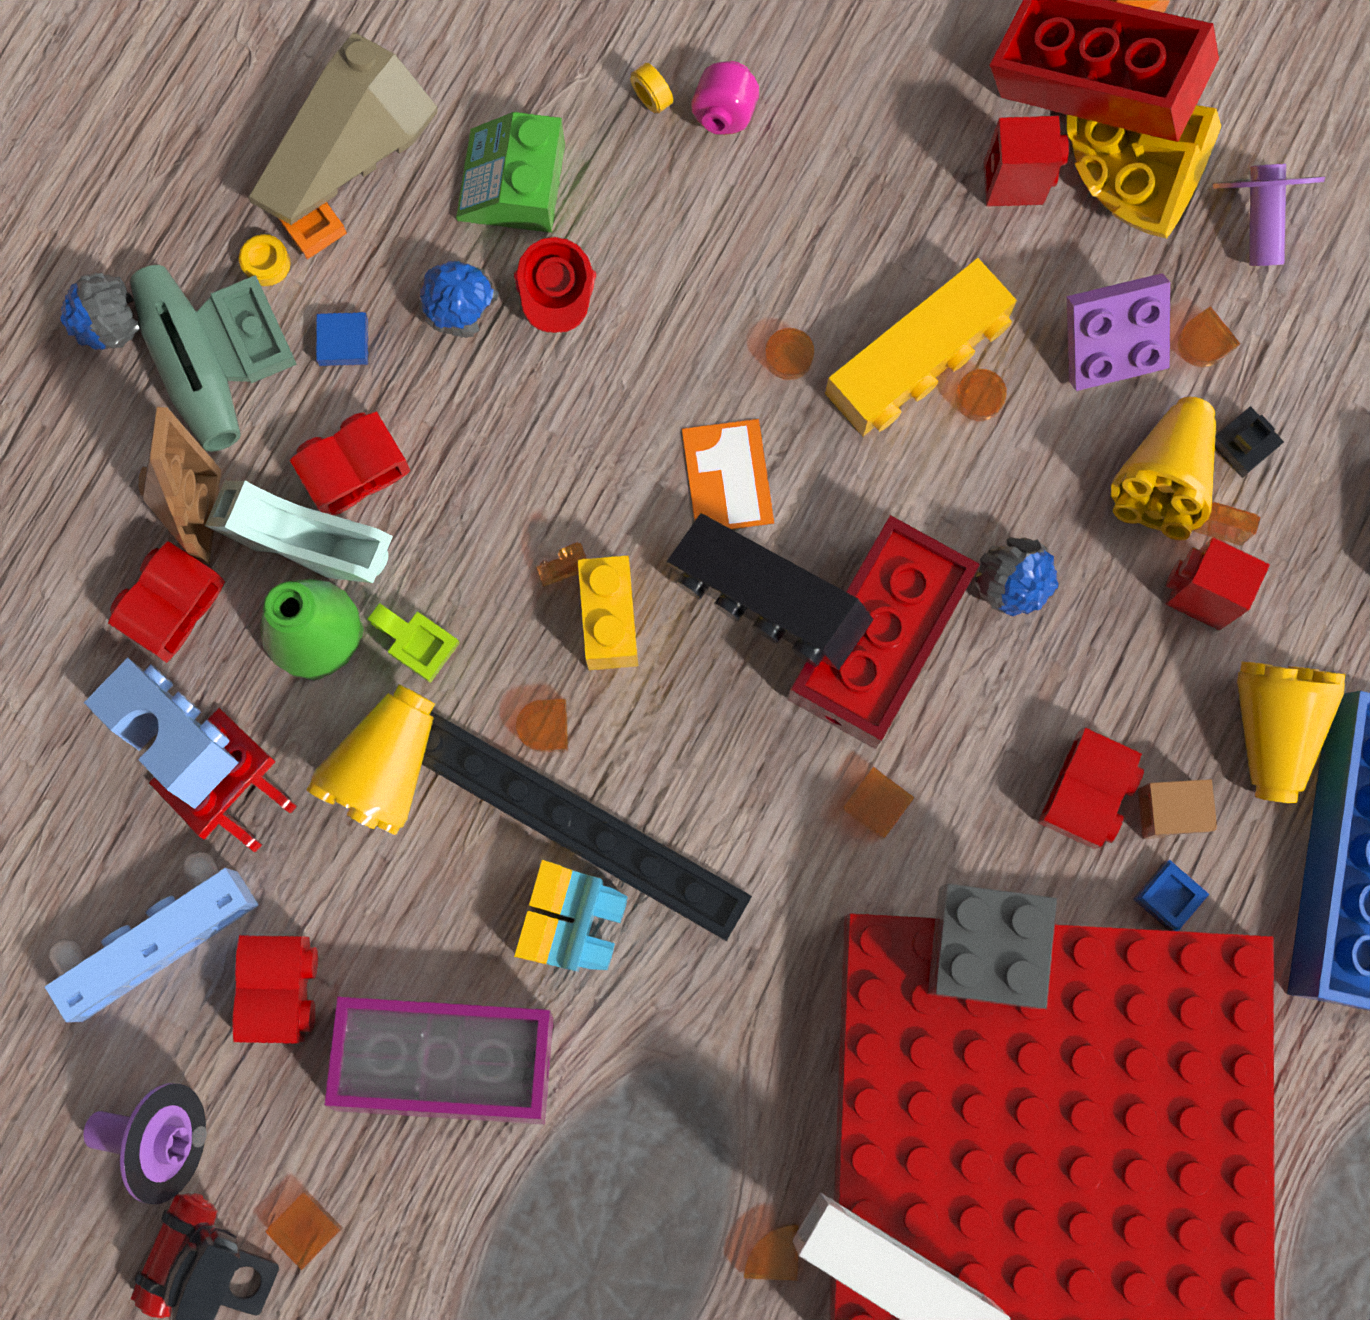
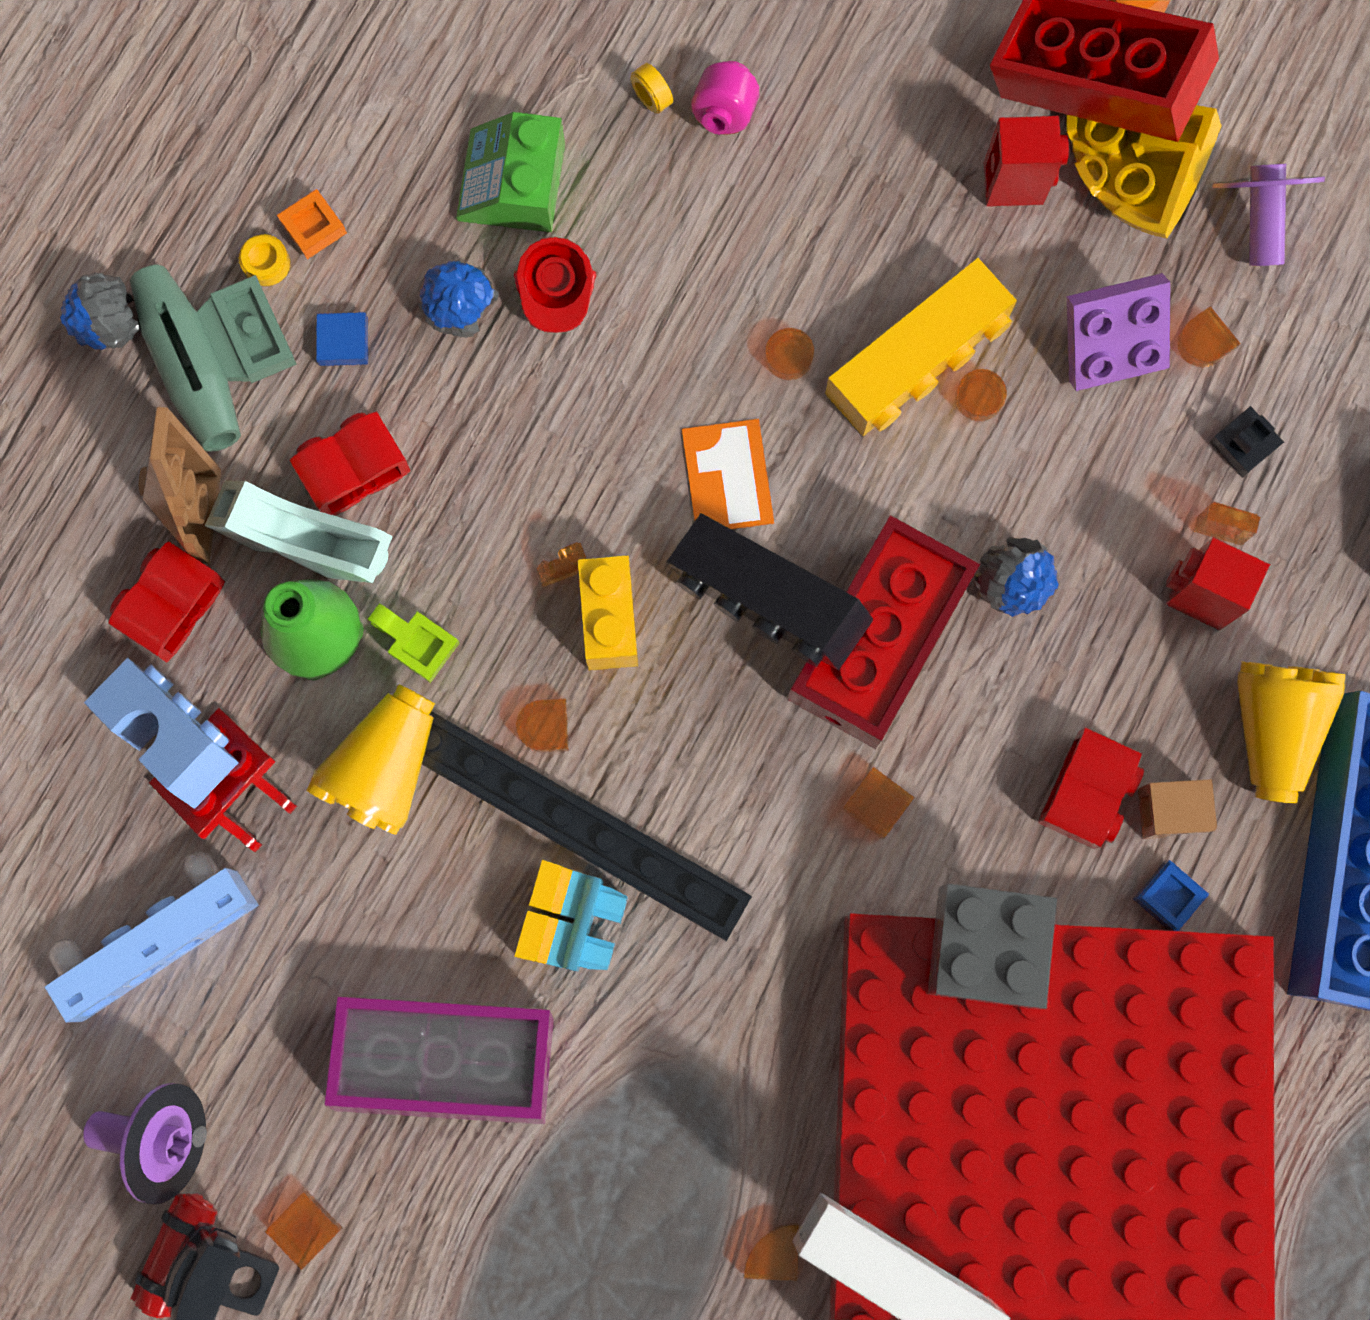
red brick [233,935,318,1043] -> none
dark tan wedge [249,32,437,225] -> none
yellow cone [1111,397,1216,540] -> none

